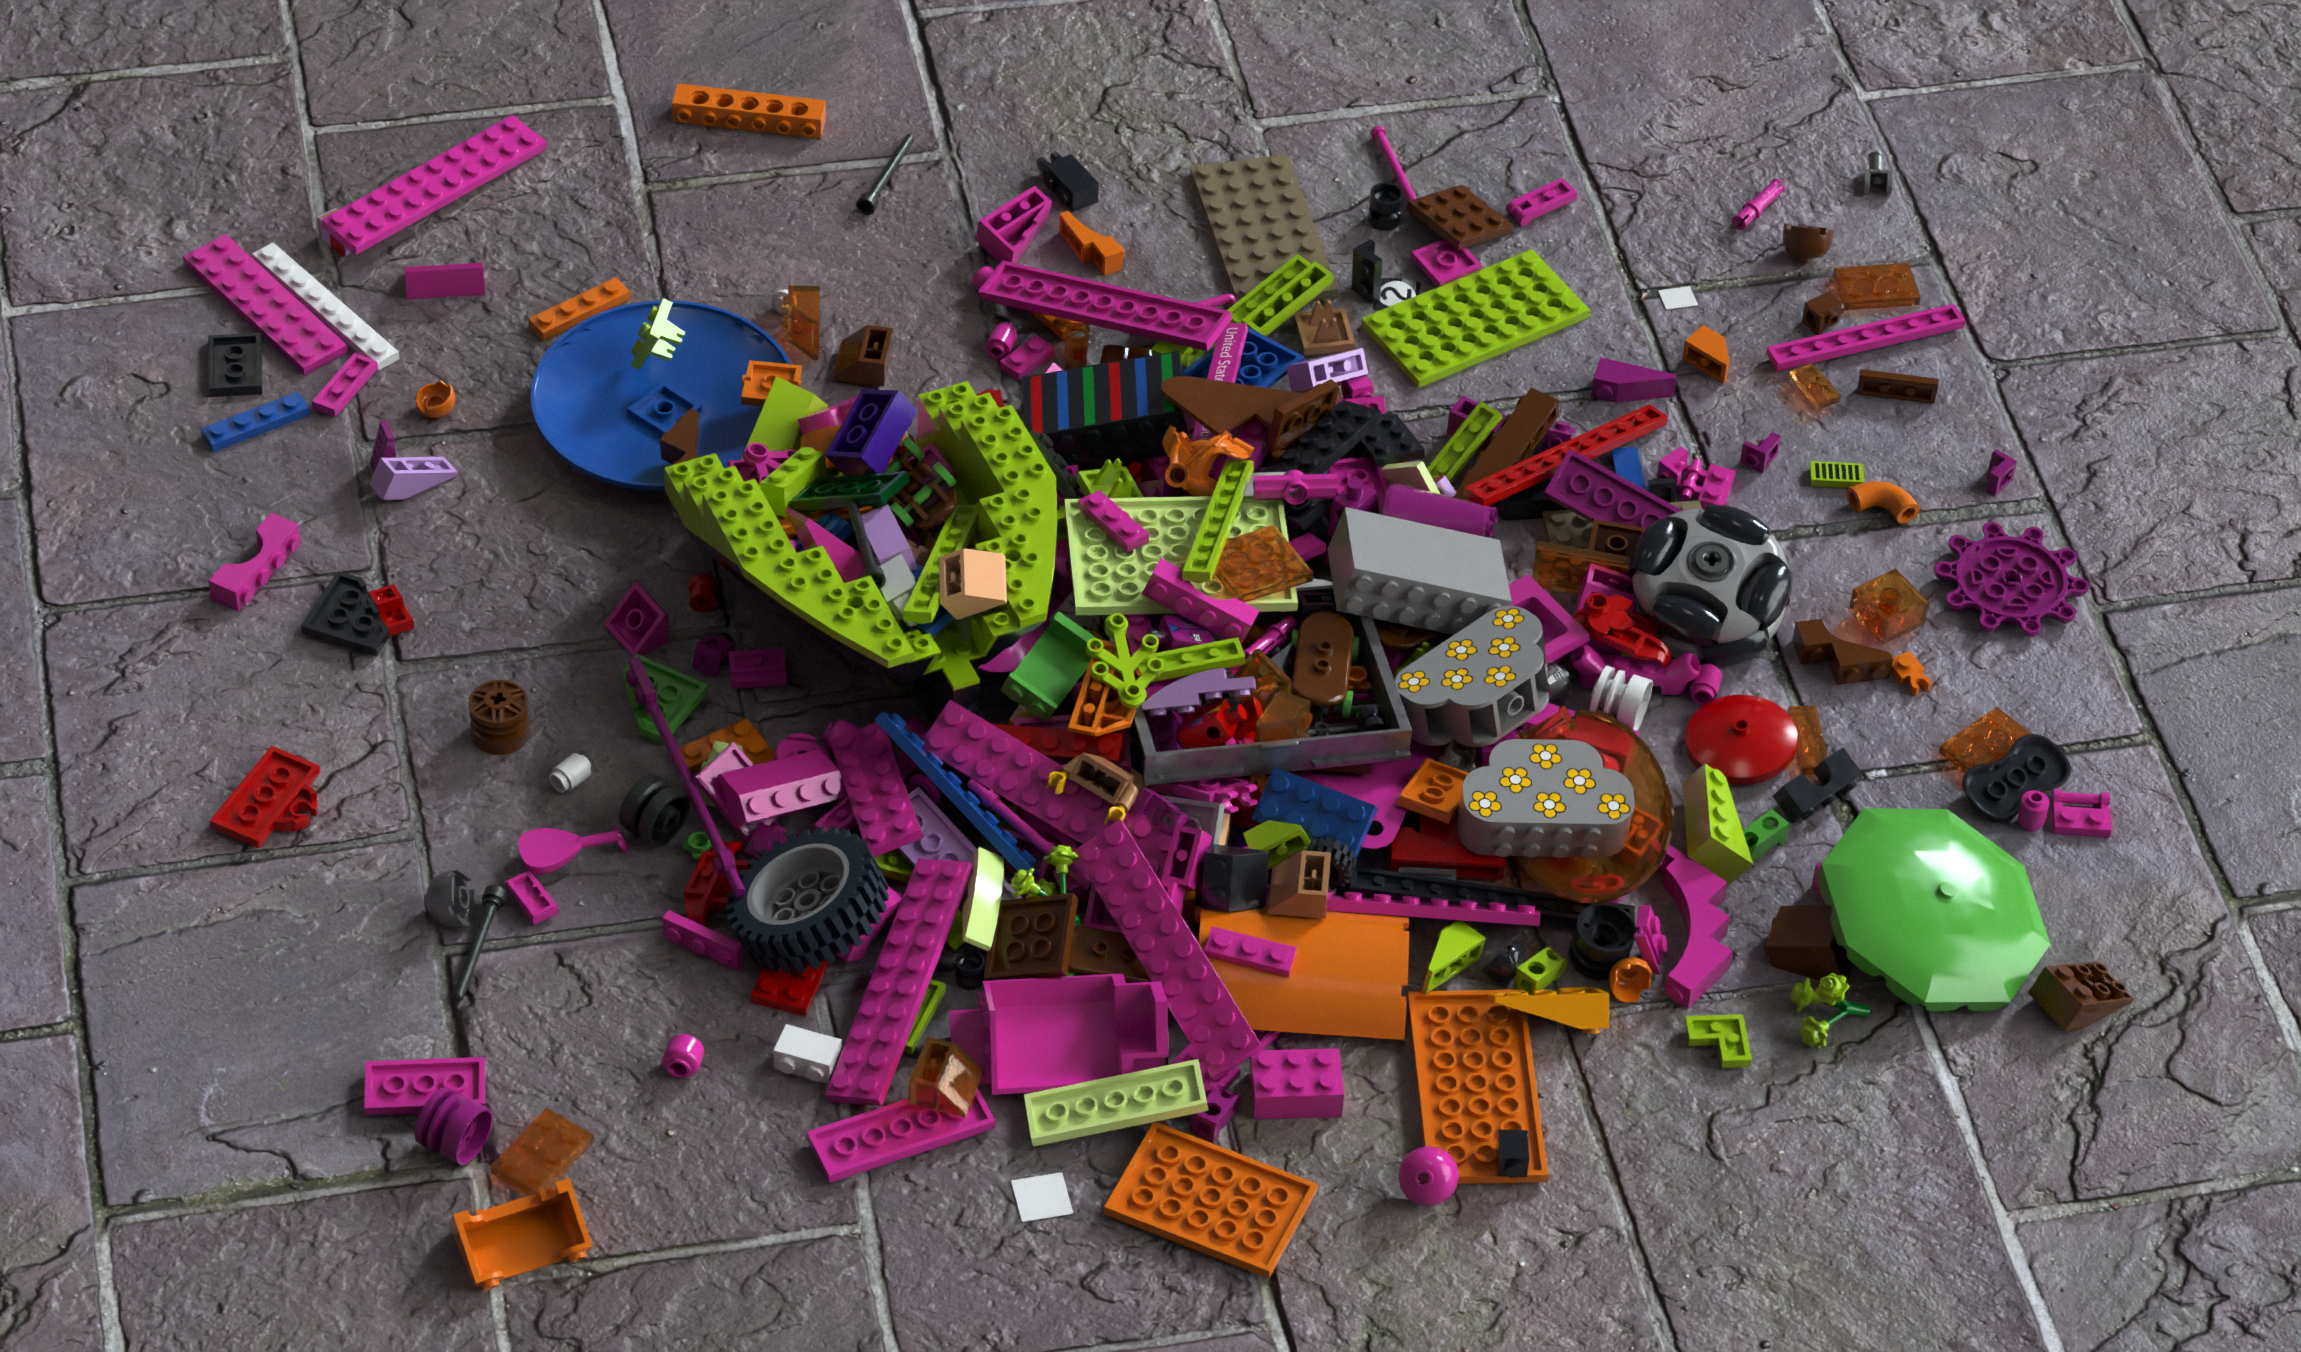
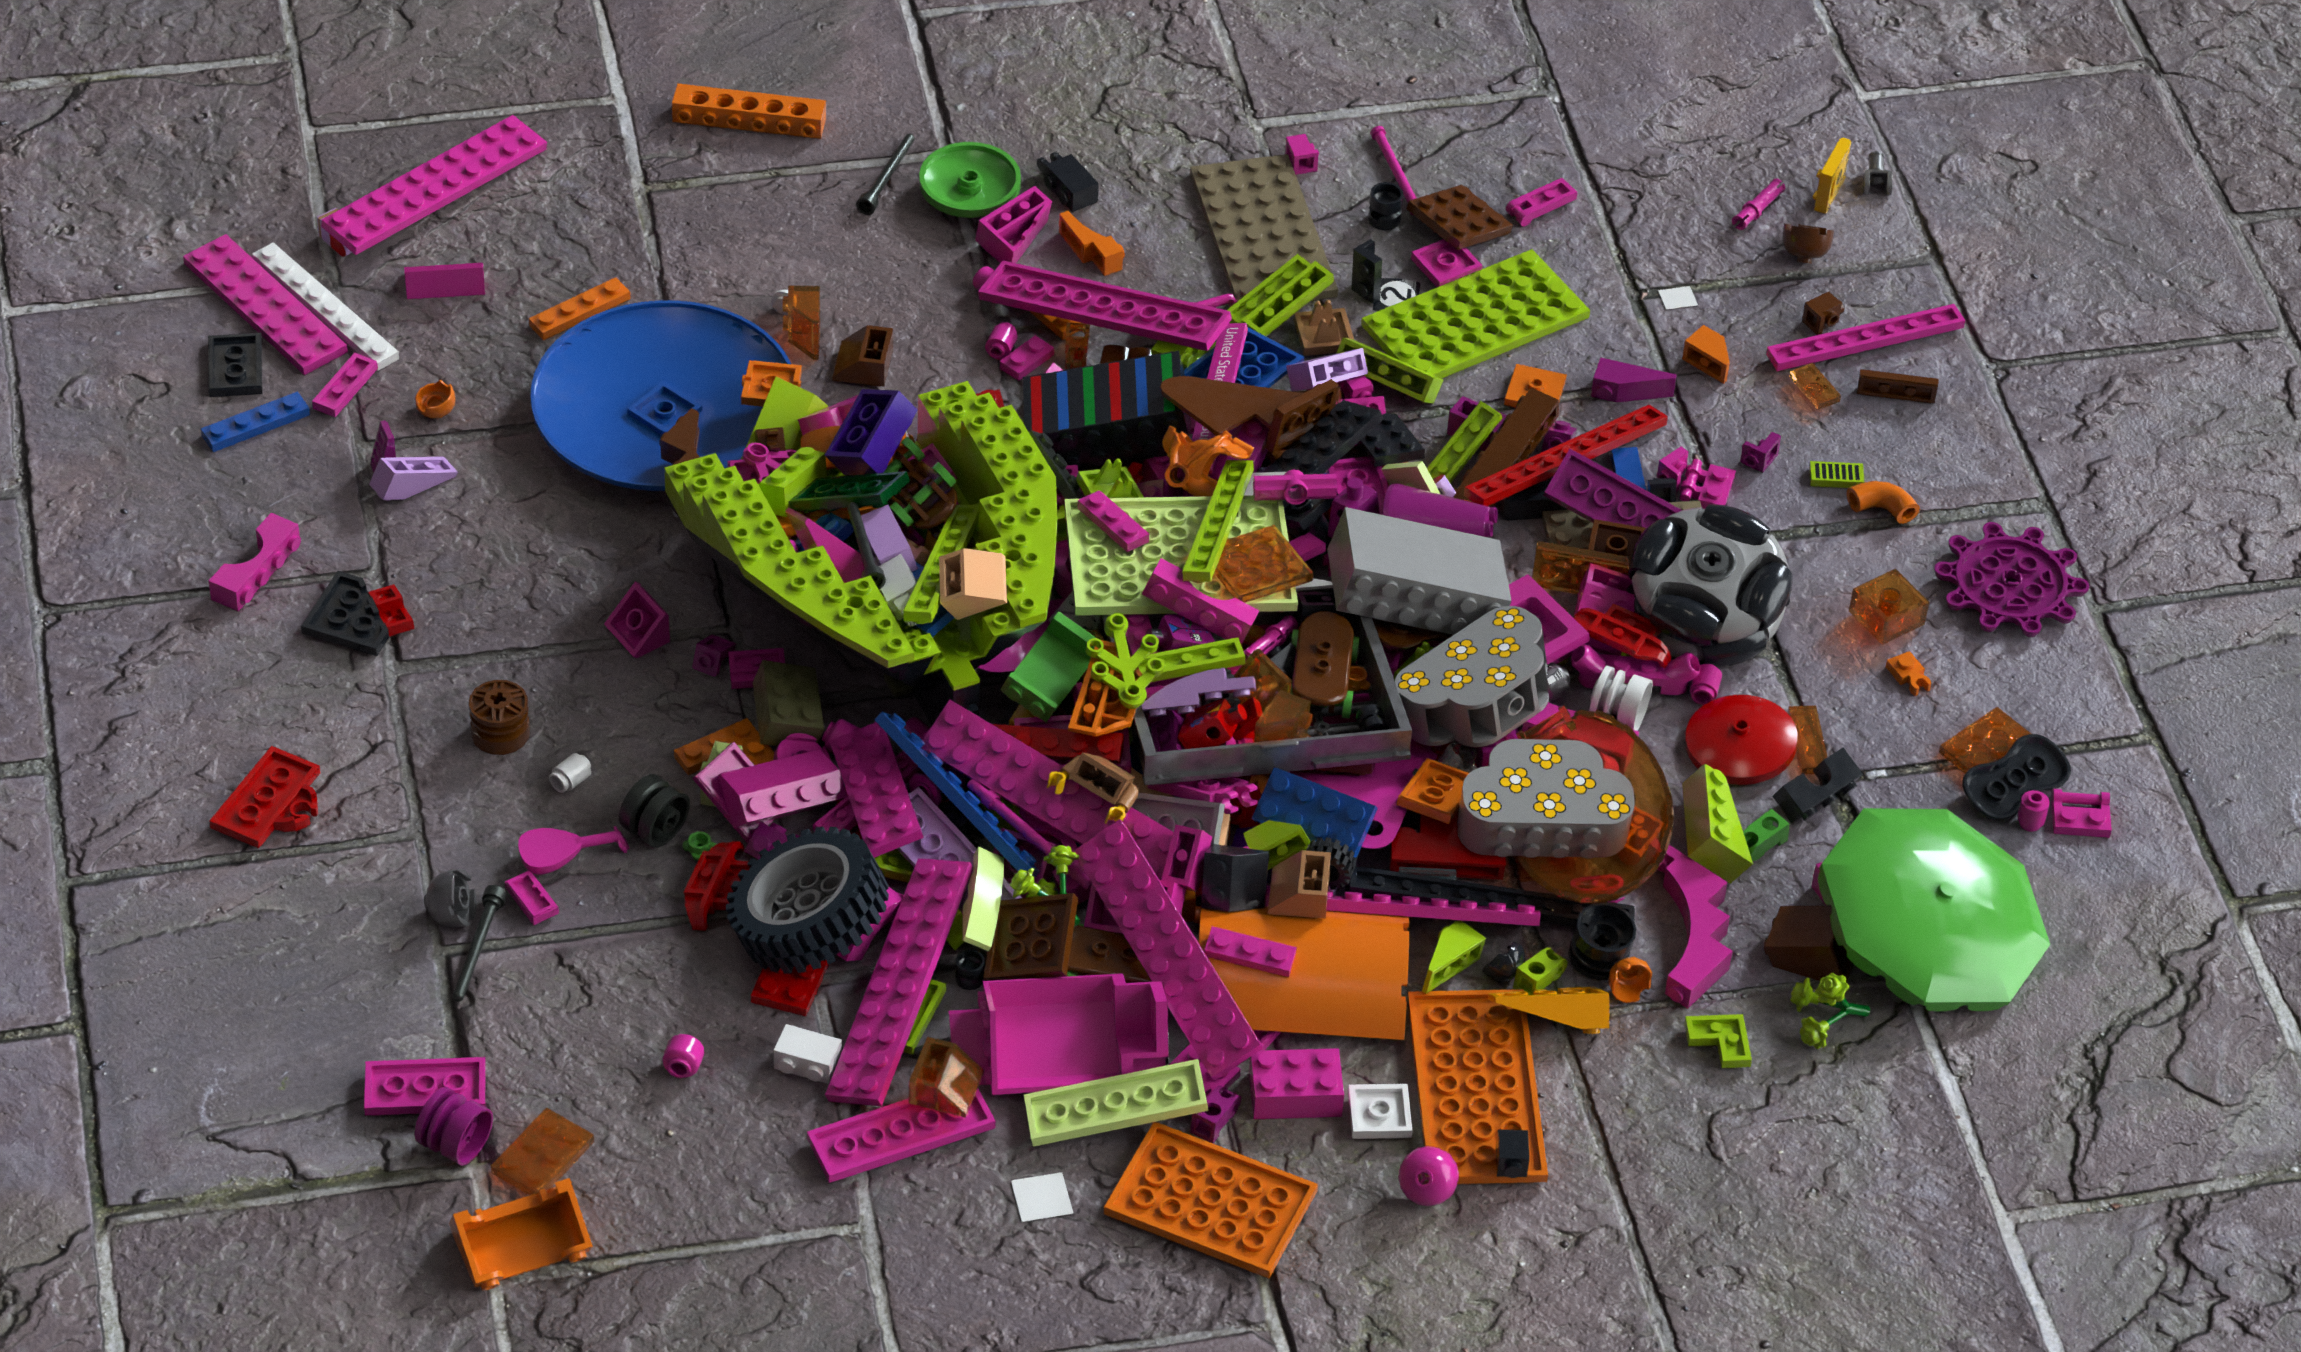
bright green plate [622,654,708,745] -> none
magenta bar [626,656,746,897] -> none
lime plate [630,298,685,370] -> none
dark pink plate [662,910,743,970] -> none
red wheel [689,574,717,612] -> none
magenta leg [1129,788,1189,835] -> none
red plate [1584,593,1633,635] -> none
dark pink plate [1634,905,1667,975] -> none
reddish brown arch [1792,619,1893,685] -> none
clear orange plate [1833,263,1921,310] -> none
magenta bracket [1986,449,2017,496] -> none
reddish brown slope [2028,961,2134,1031] -> none
none -> olive brick [753,660,824,746]
none -> reddish brown tile [754,427,786,451]
none -> bright green dish [919,142,1021,218]
none -> dark pink brick [1285,134,1319,175]
none -> lime brick [1336,337,1443,404]
none -> white plate [1348,1084,1412,1139]
none -> orange plate [1504,364,1567,408]
none -> yellow container [1813,138,1851,214]

